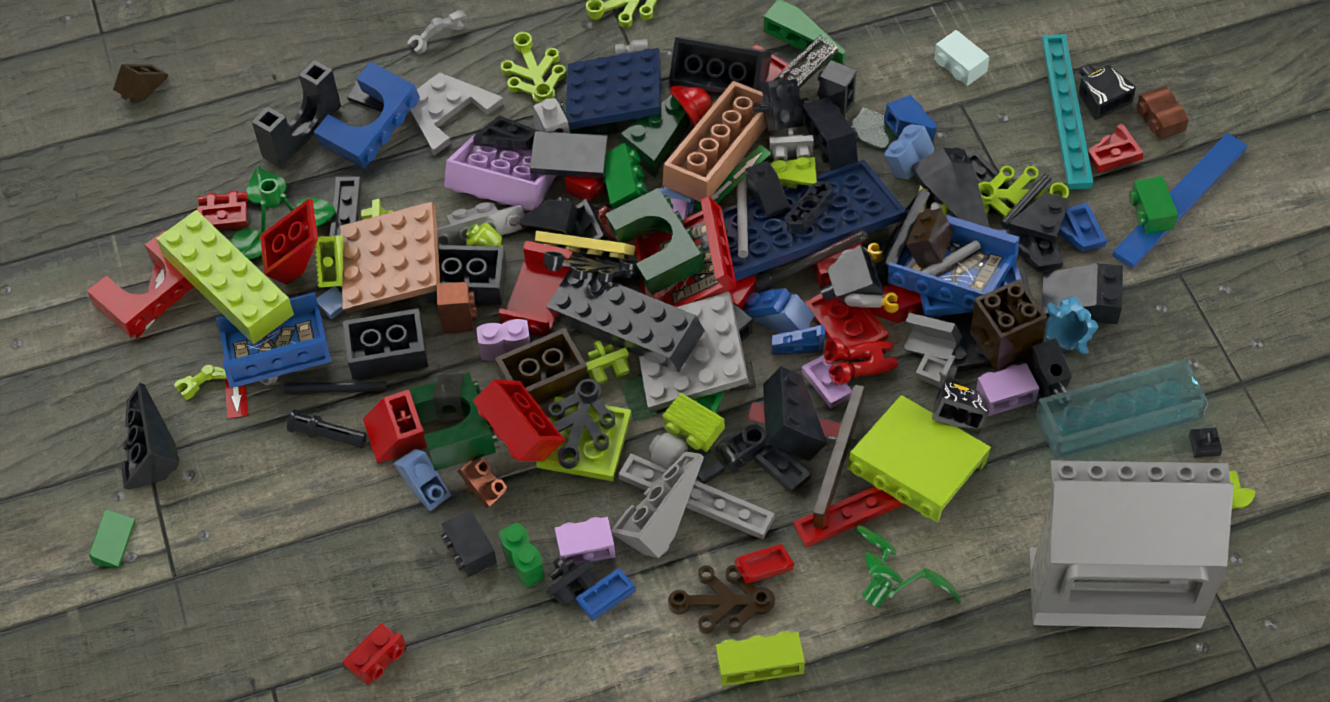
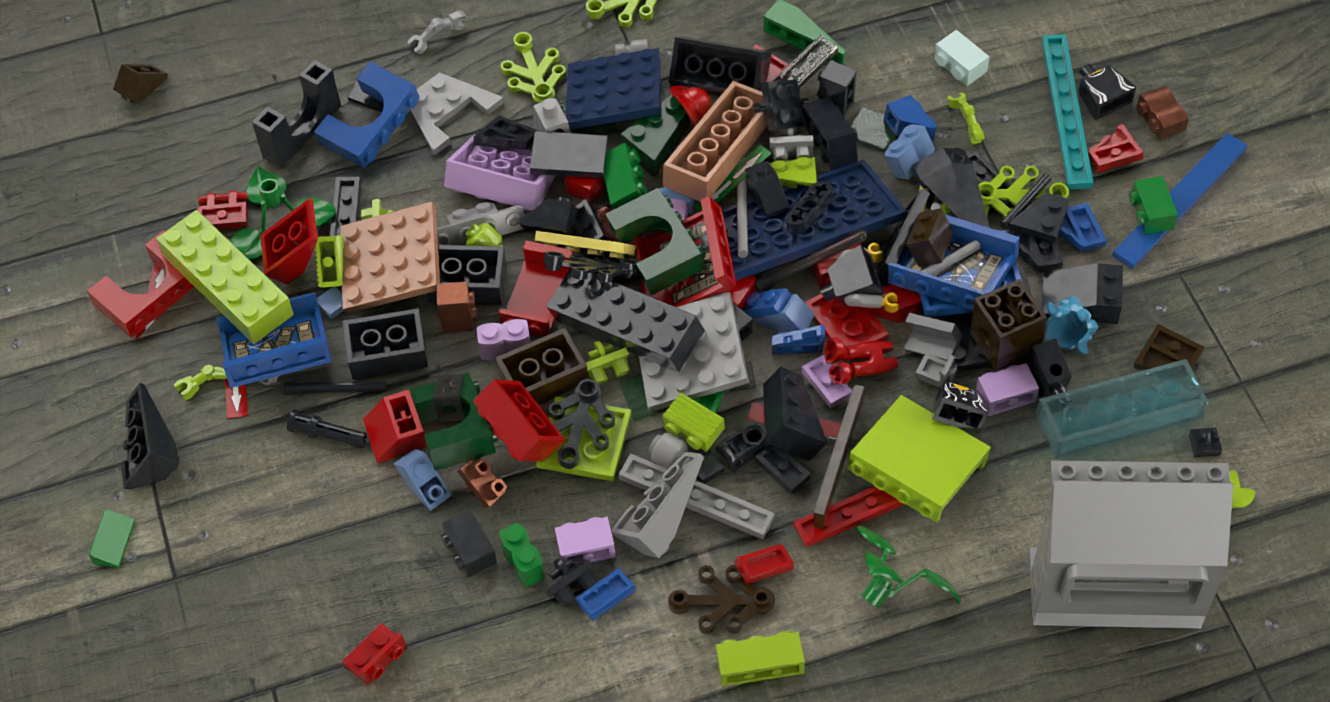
none -> lime piece [947,92,985,145]
none -> dark brown wing [1134,324,1204,371]

